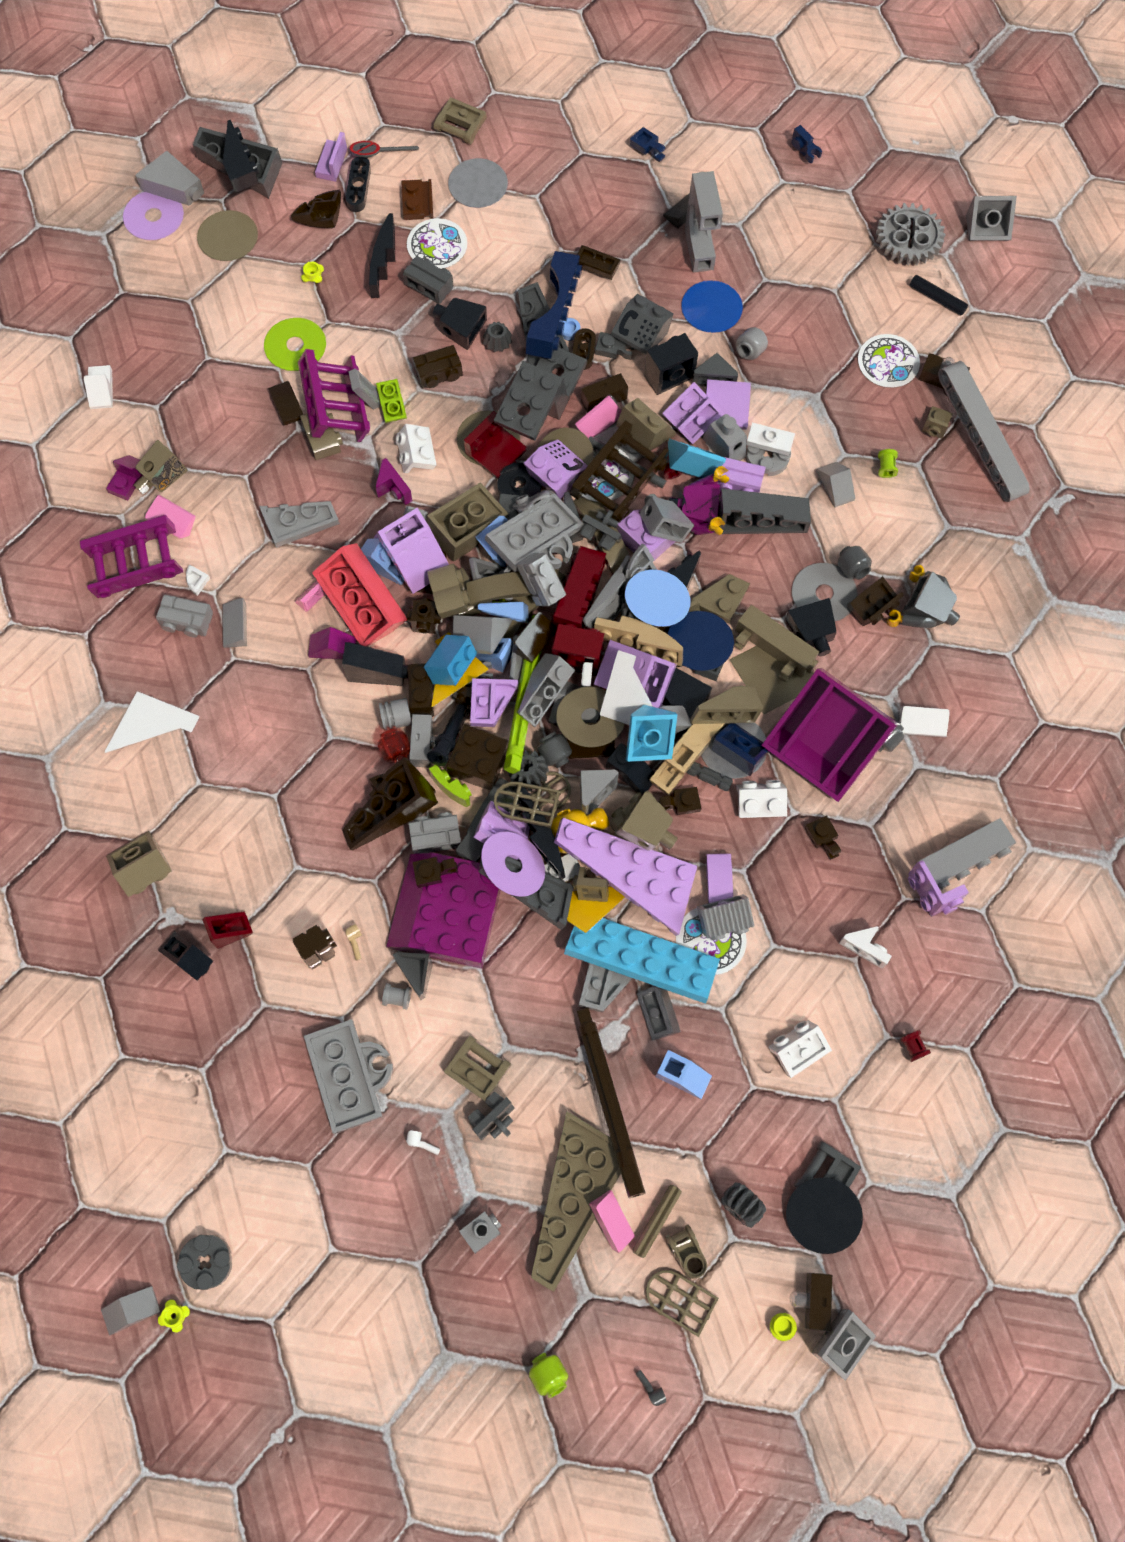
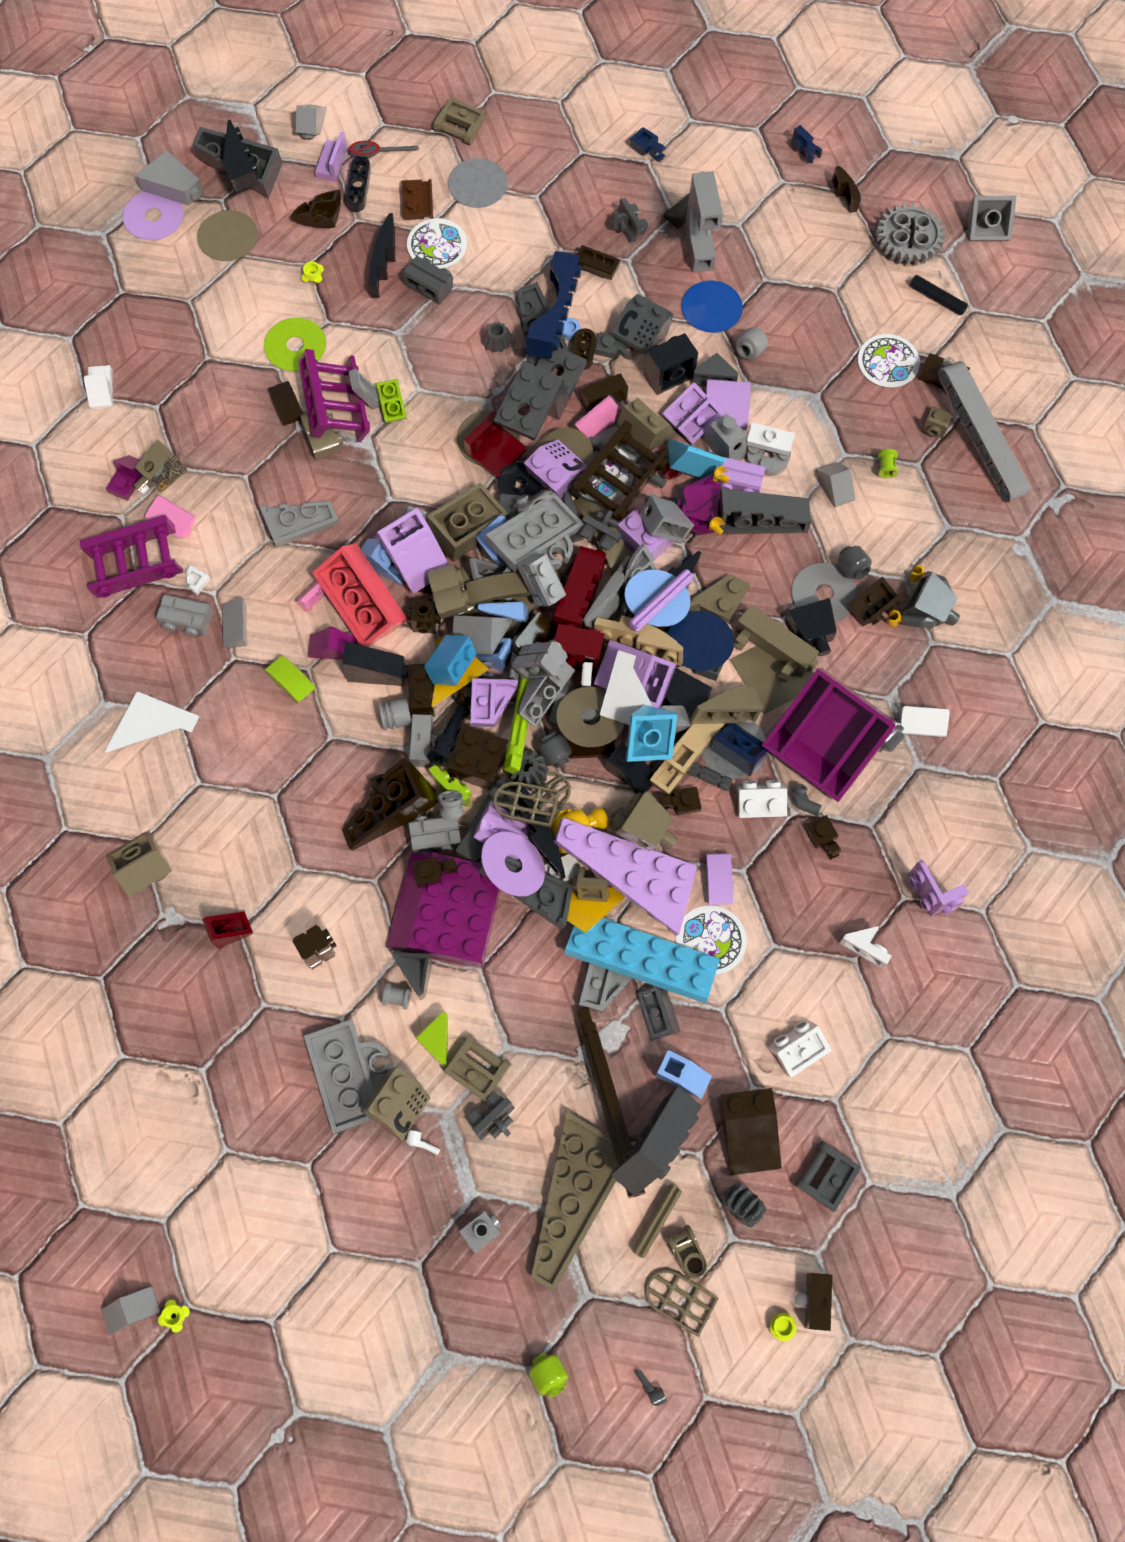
black slope [158,931,213,981] -> none
dark grey plate [177,1235,232,1290] -> none
tan hand [346,924,362,961] -> none
magenta slope [376,458,413,505] -> none
clear red head [377,728,410,765] -> none
white bracket [396,424,436,473] -> none
dark brown brick [412,345,463,388] -> none
black torso [433,298,487,350] -> none
light grey slope [580,770,619,815] -> none
bright pink slope [589,1190,635,1253] -> none
light grey brick [697,894,755,940] -> none
black sticker [786,1178,863,1254] -> none
light grey slope [811,1309,876,1381] -> none
dark red bush [899,1030,931,1062] -> none
light grey brick [915,818,1016,891] -> none
none -> lime slope [264,655,316,704]
none -> light grey slope [295,104,327,138]
none -> dark tan slope [360,1067,430,1141]
none -> lime slope [416,1013,448,1067]
none -> light grey wheel [438,791,464,819]
none -> light grey brick [512,640,568,679]
none -> dark grey hips [611,198,648,242]
none -> dark grey wedge [611,1086,701,1196]
none -> lavender axle [629,569,694,631]
none -> dark brown slope [718,1088,782,1176]
none -> dark grey arm [792,784,821,816]
none -> dark brown slope [832,166,861,213]

